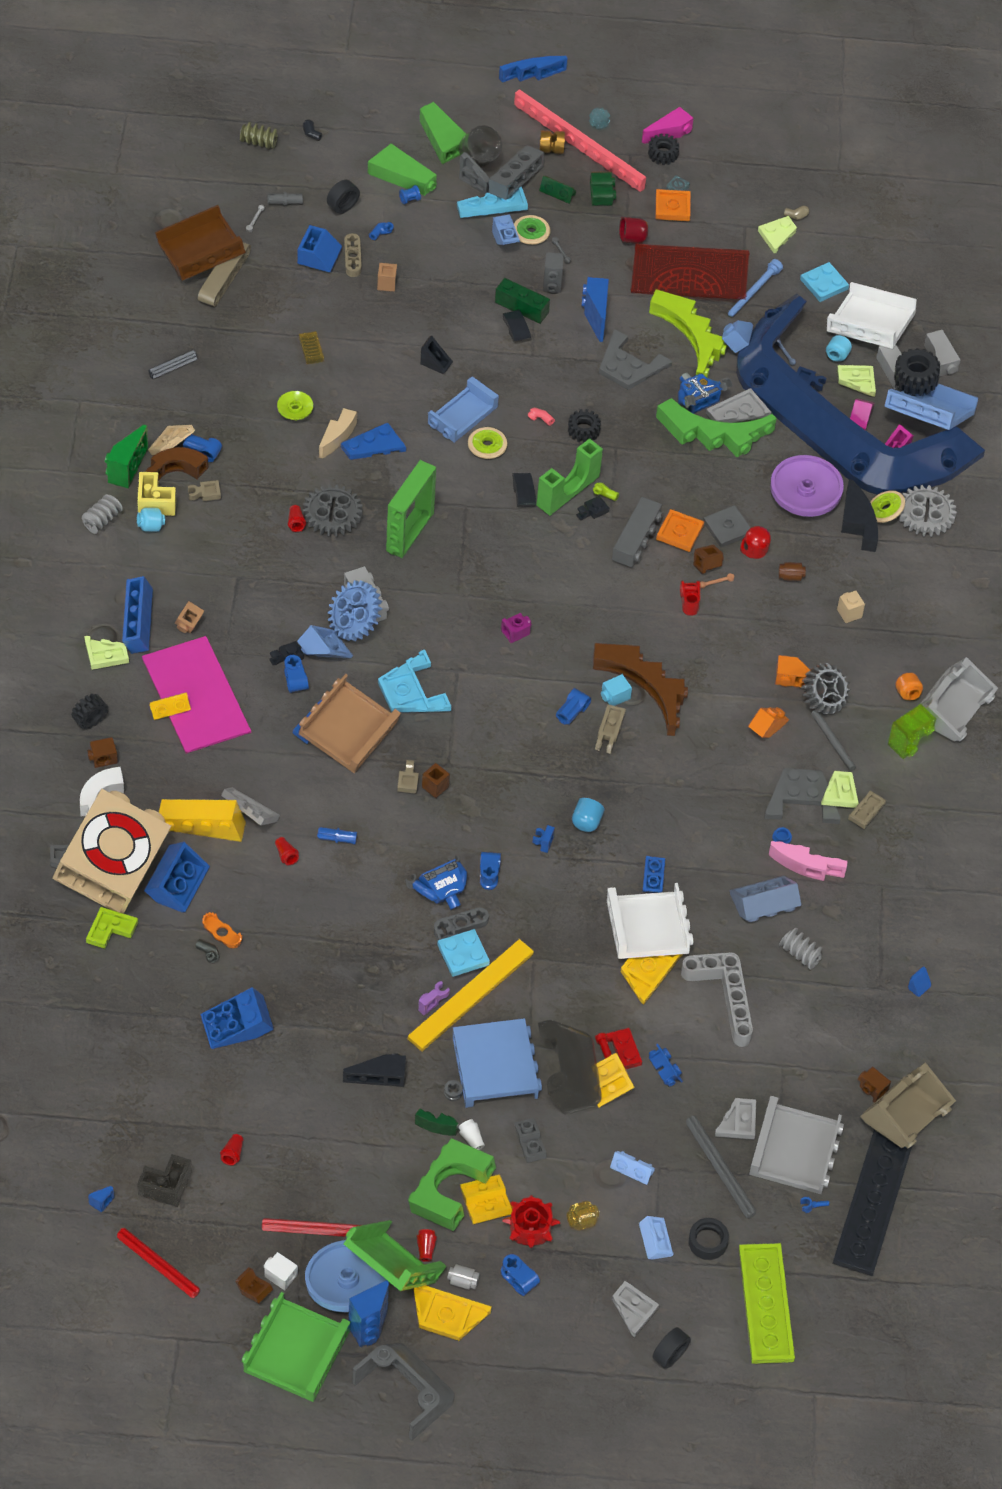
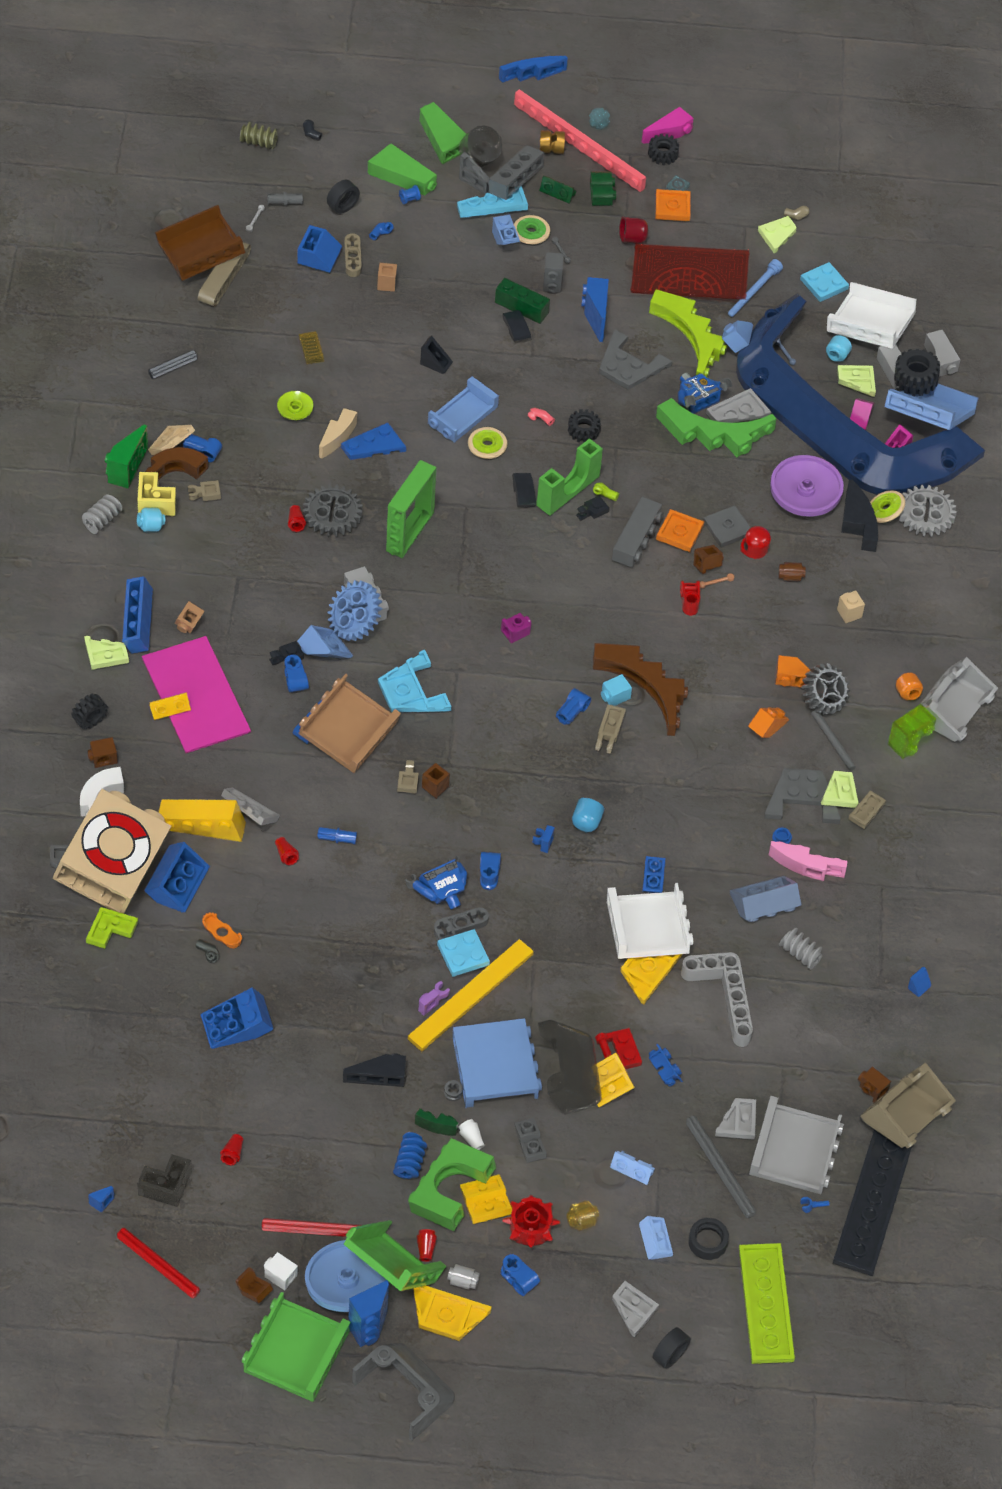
dark blue plate [796,366,827,391] -> none
none -> blue piece [393,1132,427,1178]

